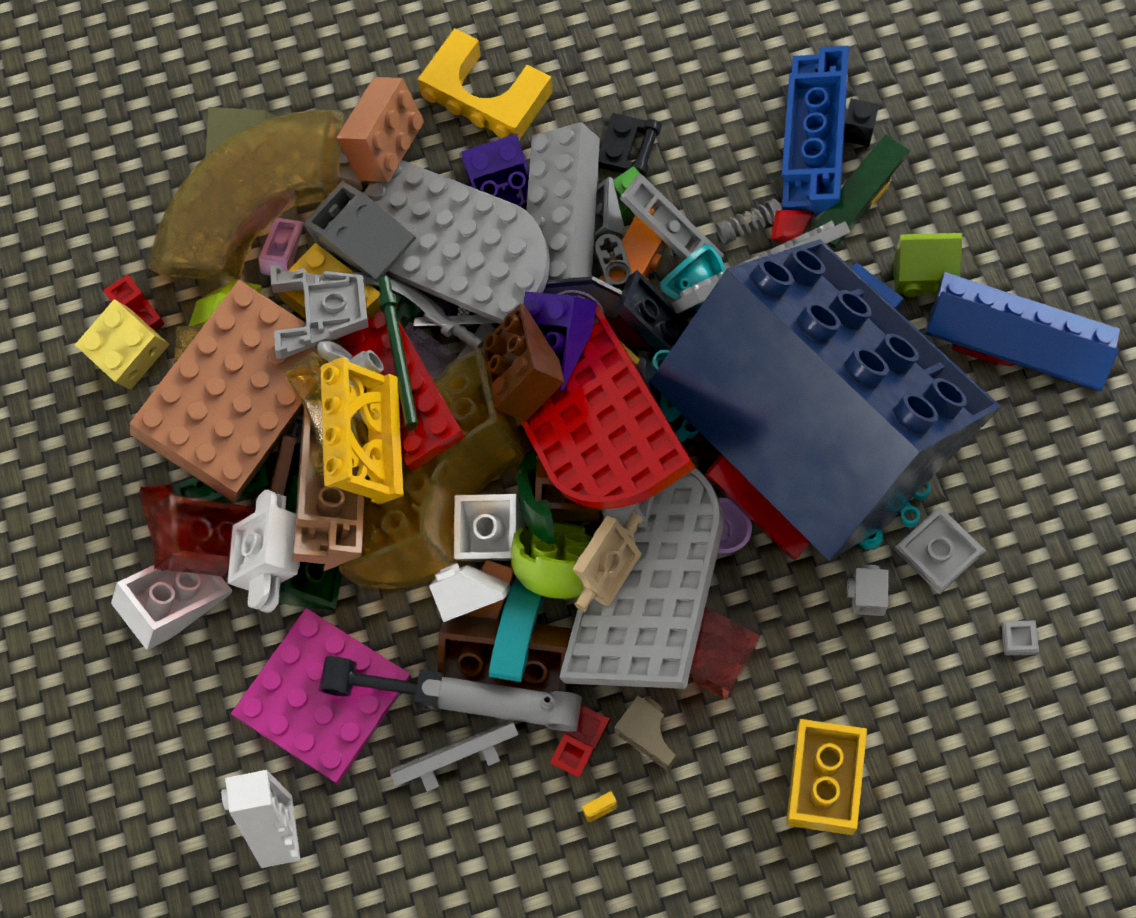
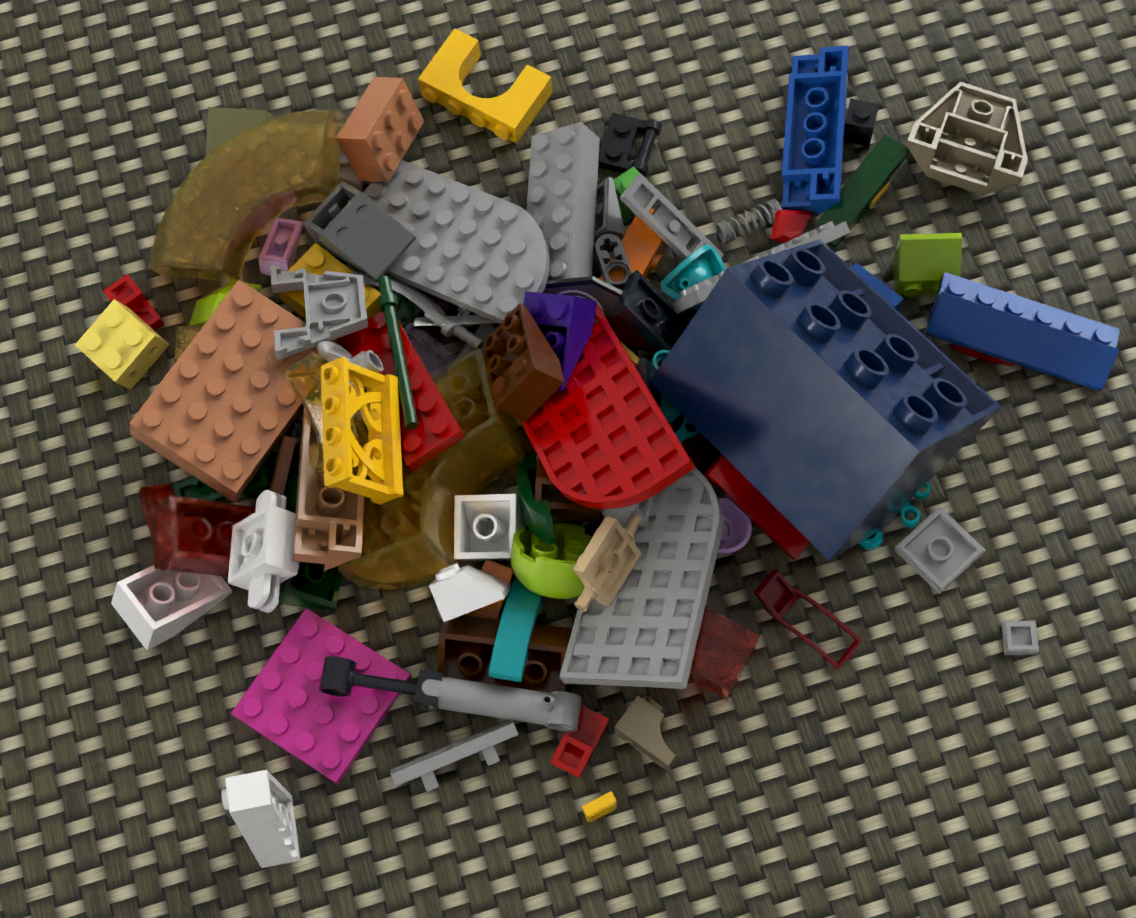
dark purple slope [459,134,529,210] -> none
yellow brick [786,719,867,835] -> none
light grey brick [847,565,889,616] -> none
none -> dark red piece [753,569,862,670]
none -> dark tan wedge [906,82,1028,195]

